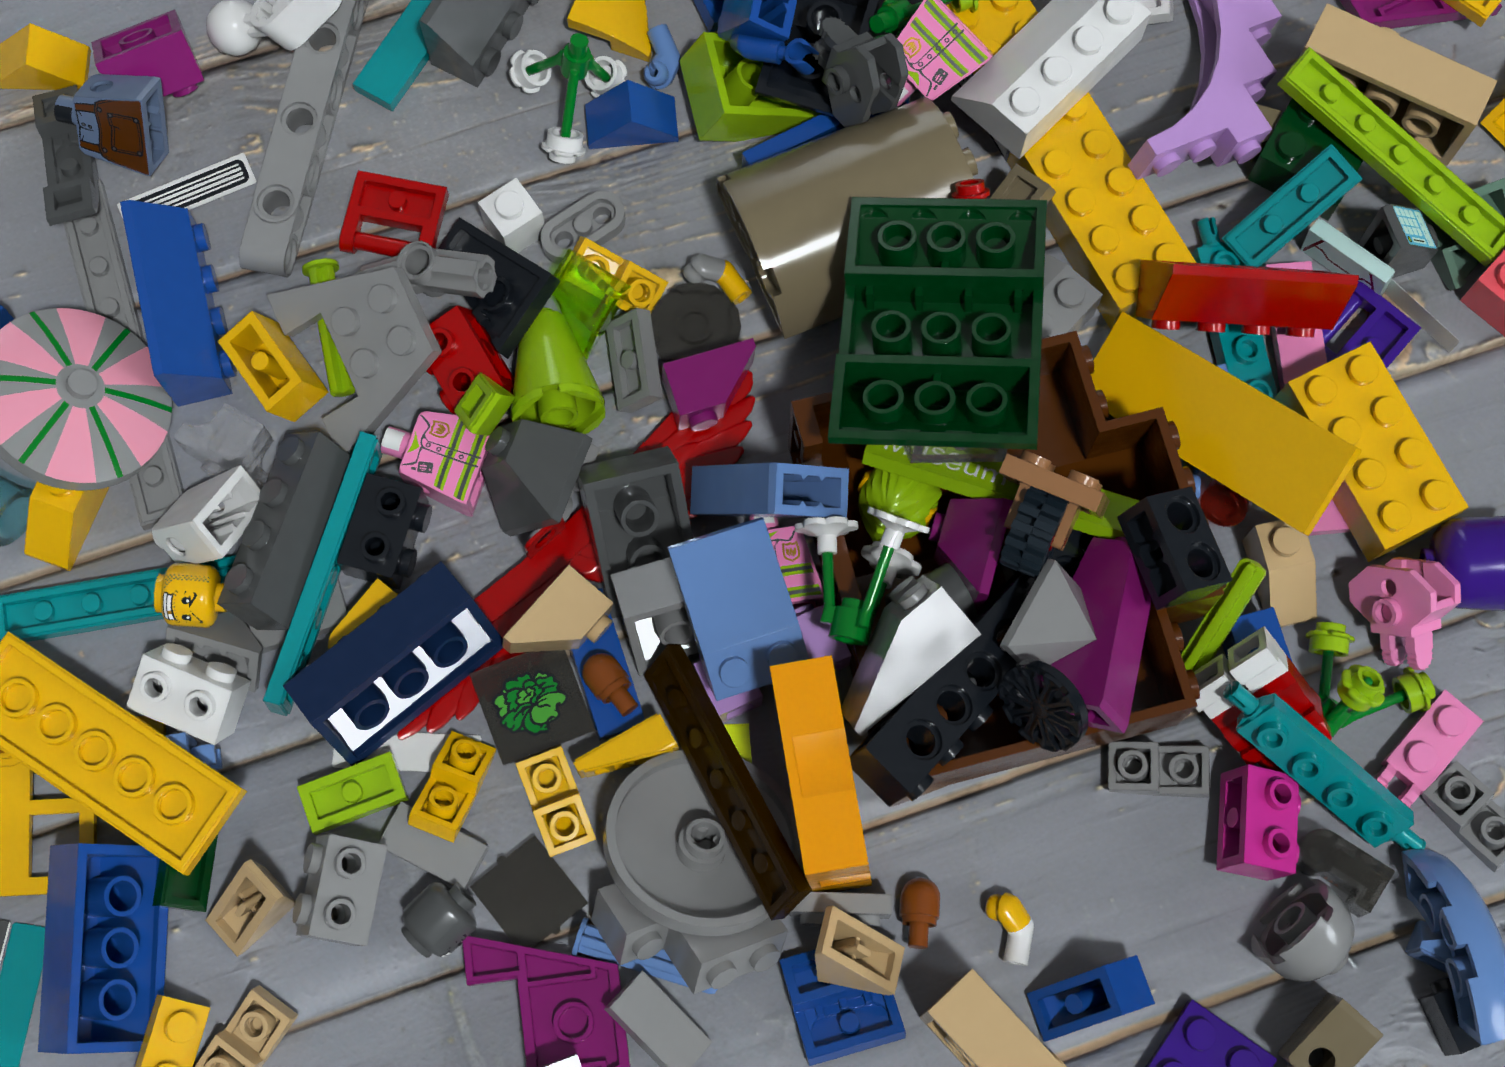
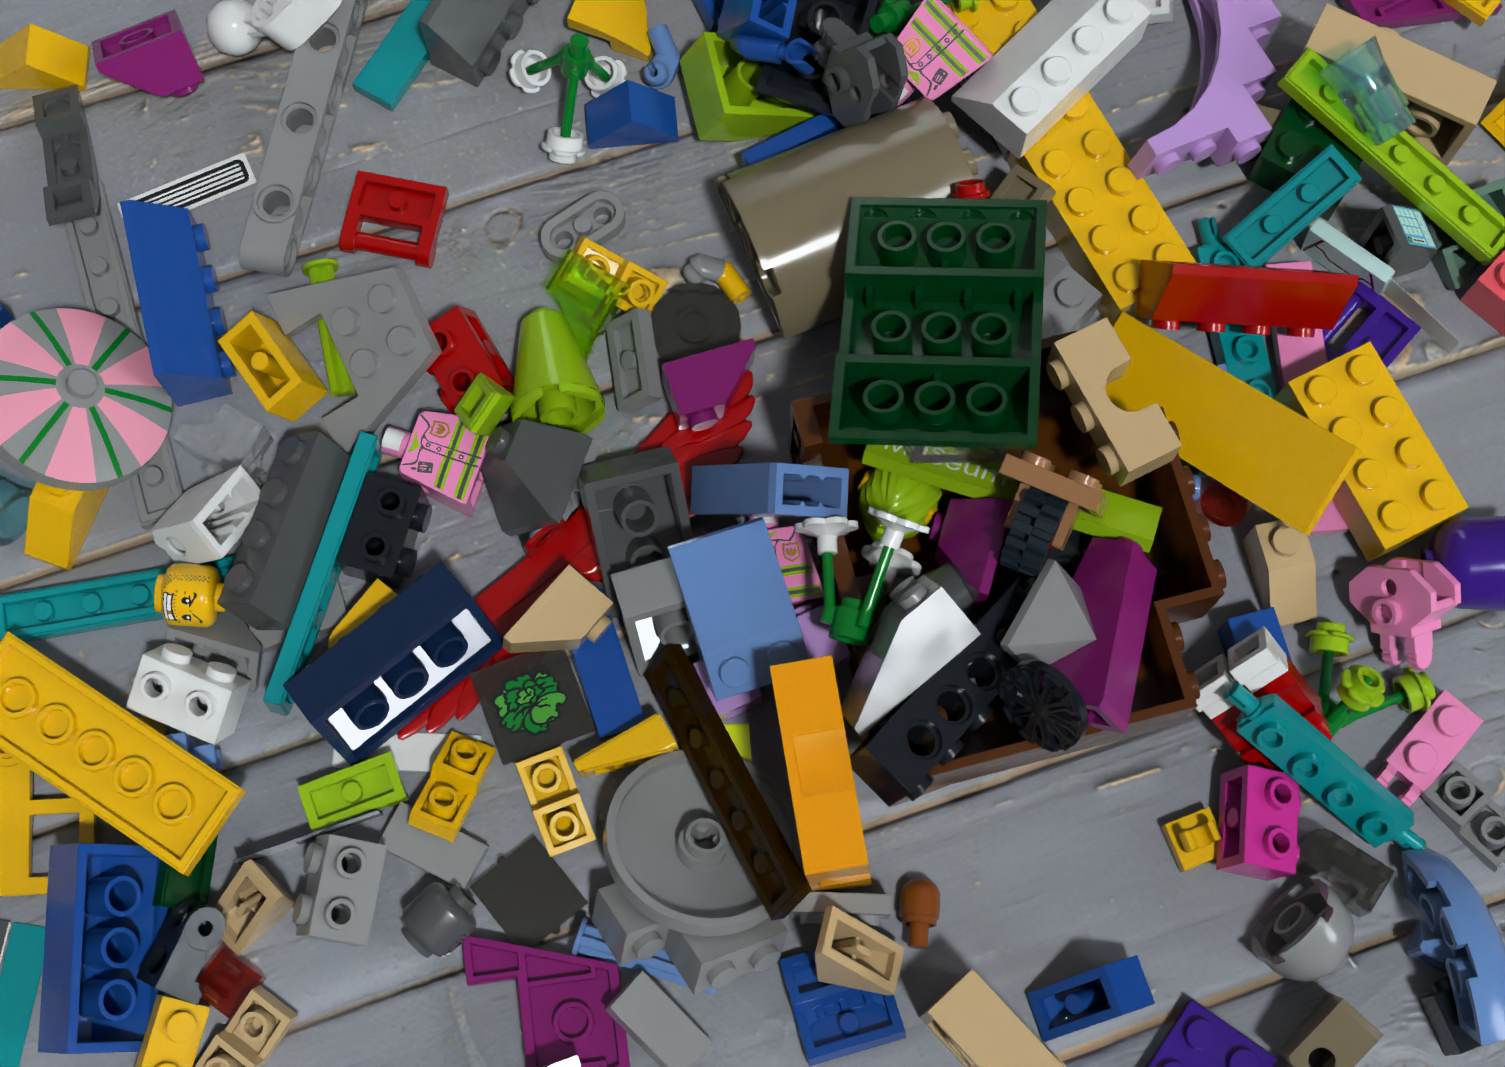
torso [54,74,169,176] -> none
light grey piece [355,241,497,298] -> none
black wing [438,217,561,359] -> none
white brick [478,178,545,253] -> none
dark orange cylinder [582,653,638,717] -> none
arm [985,893,1034,966] -> none
light grey slope [1108,742,1210,798] -> none
black brick [1117,486,1233,610] -> none
lime axle [1181,557,1266,672] -> none
none -> leg [136,898,226,1005]
none -> clear red tile [197,948,266,1020]
none -> white sticker [233,810,383,865]
none -> tan arch [1046,317,1182,487]
none -> yellow tile [1161,807,1222,873]
none -> clear light blue plant [1317,36,1416,146]

